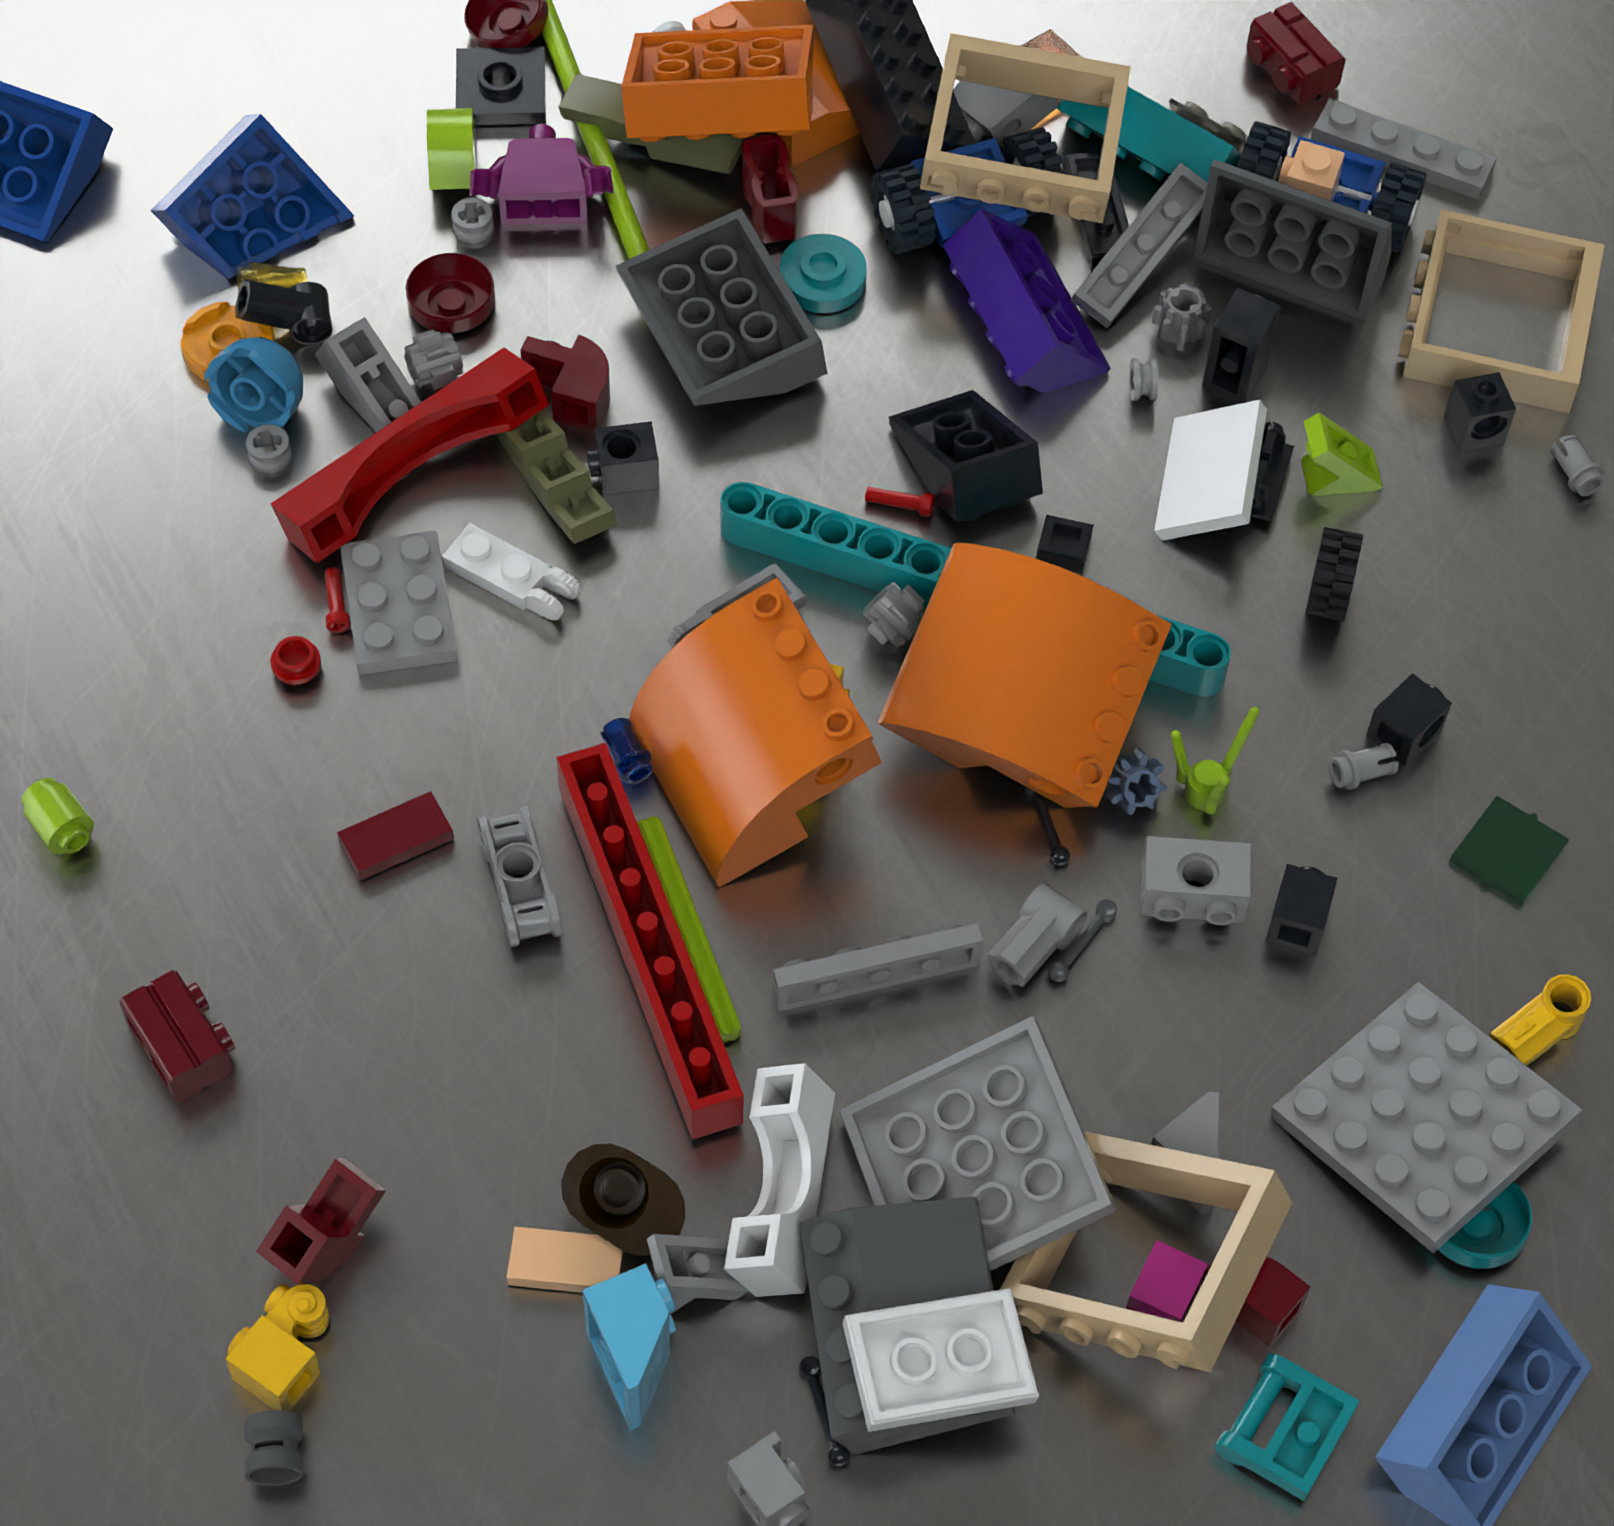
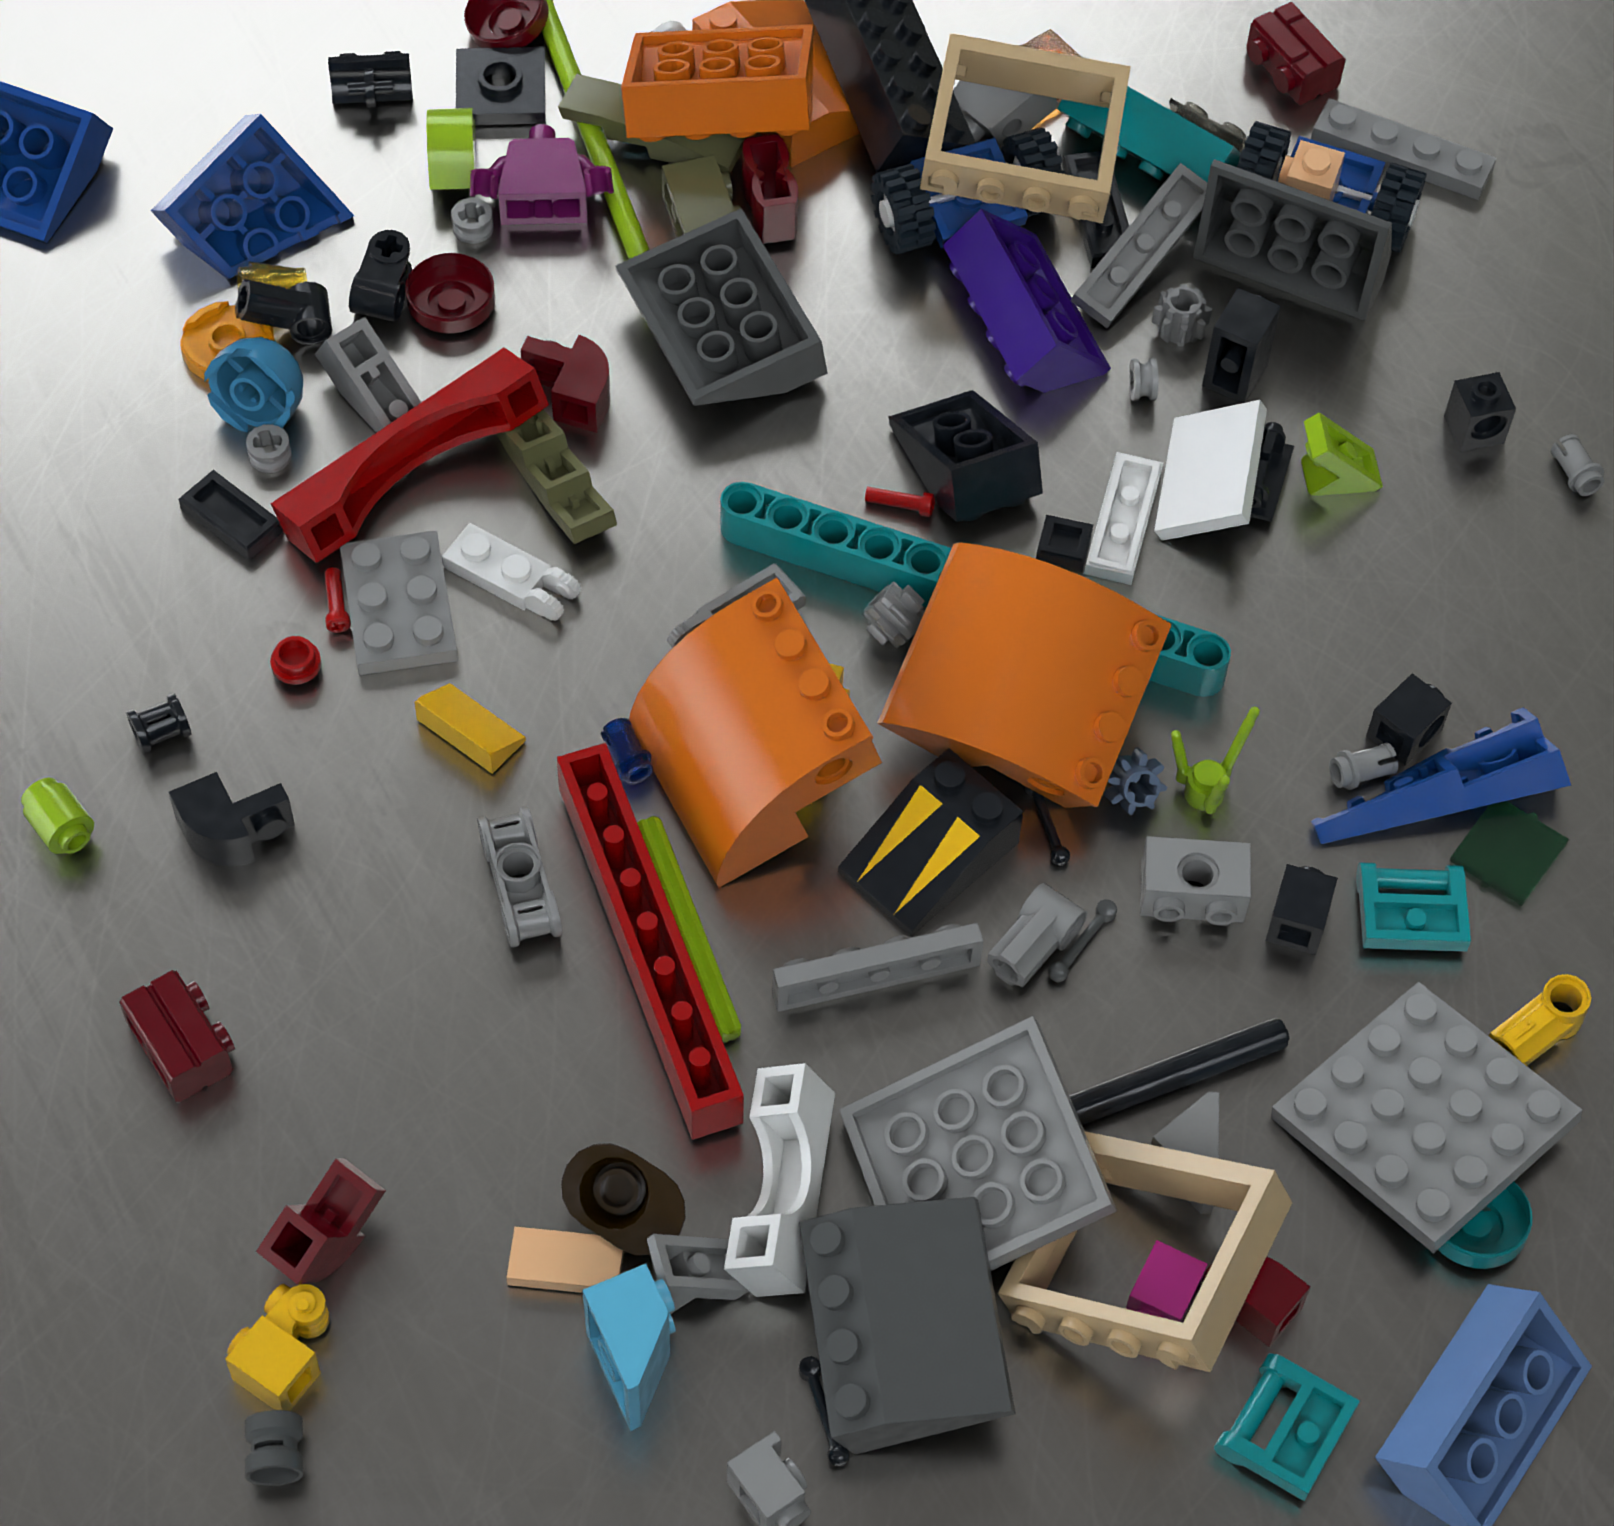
dark red tile [337,791,454,881] -> none
light grey gear [404,329,463,391] -> none
black brick [587,421,659,496] -> none
teal piece [779,234,867,313] -> none
white tile [842,1288,1039,1432] -> none
black tyre [1305,527,1363,621] -> none
tan window [1398,210,1605,414] -> none
none -> black bush [126,693,192,754]
none -> black brick [168,772,295,866]
none -> black tile [179,470,284,561]
none -> black hips [328,51,413,108]
none -> black piece [349,230,413,322]
none -> yellow slope [414,683,526,774]
none -> olive brick [662,155,741,237]
none -> black slope [838,748,1024,937]
none -> black axle [1069,1018,1290,1125]
none -> white tile [1084,452,1164,585]
none -> blue wedge [1311,707,1572,844]
none -> teal plate [1356,862,1471,952]

